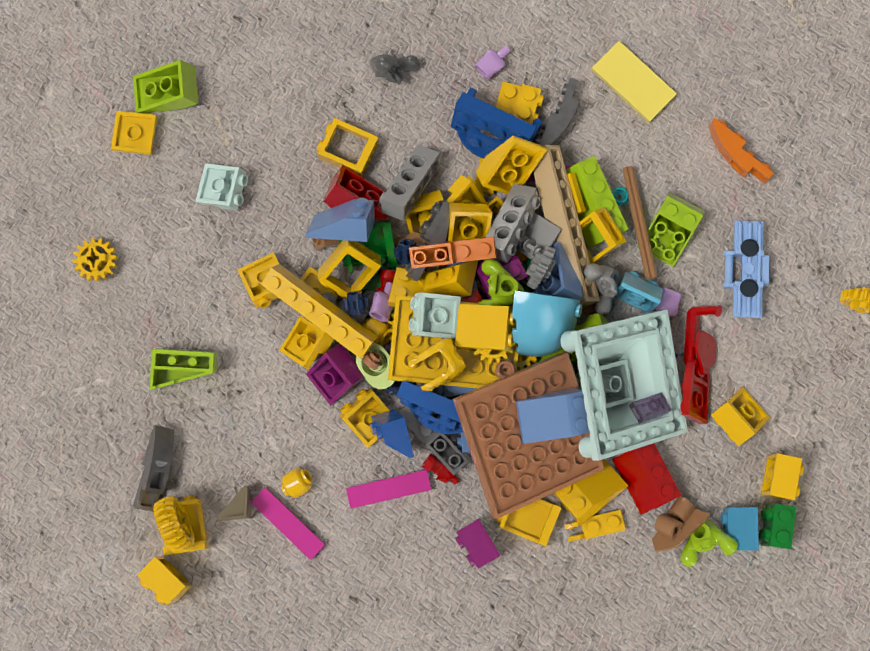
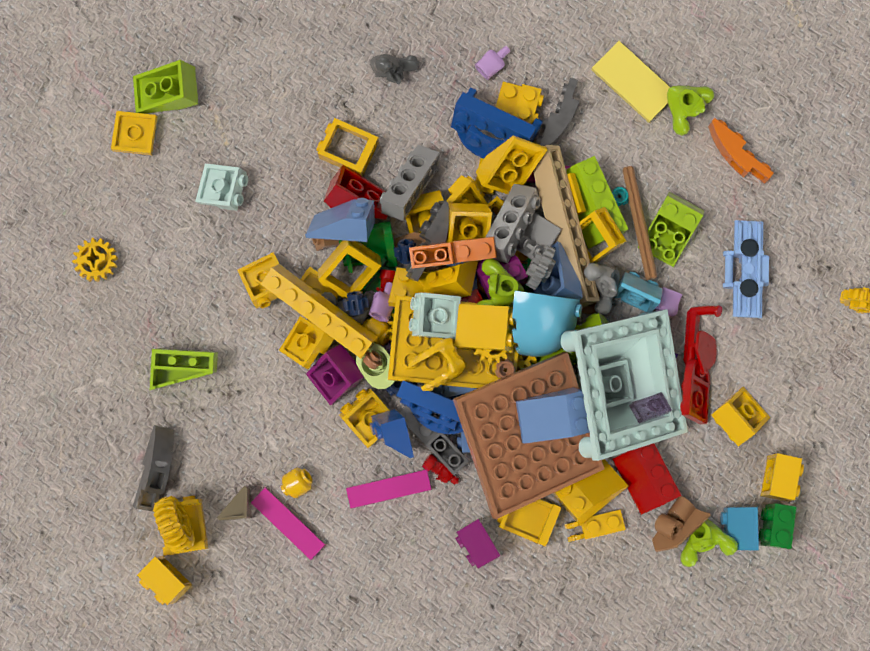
none -> lime head [667,85,715,136]

